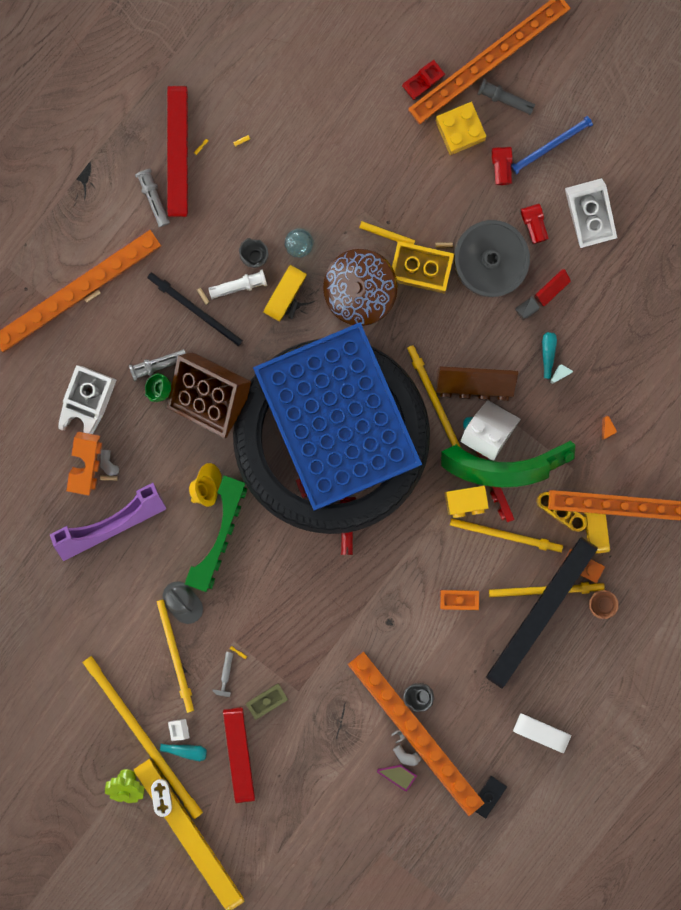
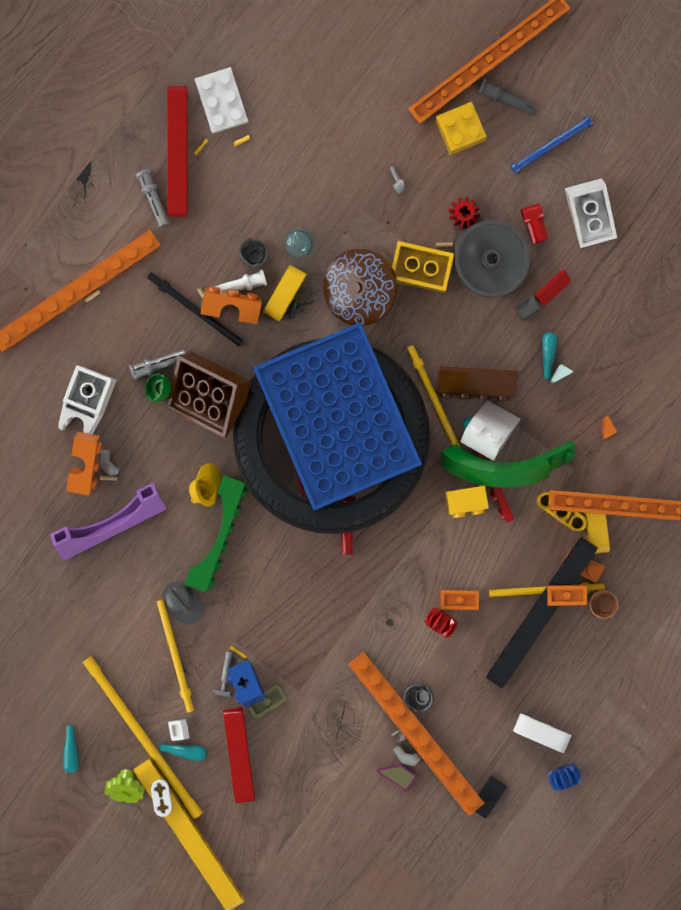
yellow bar [359,221,415,244] -> none
red slope [402,60,445,100] -> none
yellow bar [449,518,563,553] -> none
red piece [491,147,512,186] -> none
none -> teal piece [63,726,79,773]
none -> white plate [195,67,248,134]
none -> orange arch [200,286,262,324]
none -> blue brick [227,660,266,708]
none -> light grey hand [390,166,405,194]
none -> red gear [424,608,458,638]
none -> red gear [448,197,481,229]
none -> orange plate [547,585,587,606]
none -> blue gear [548,764,582,791]

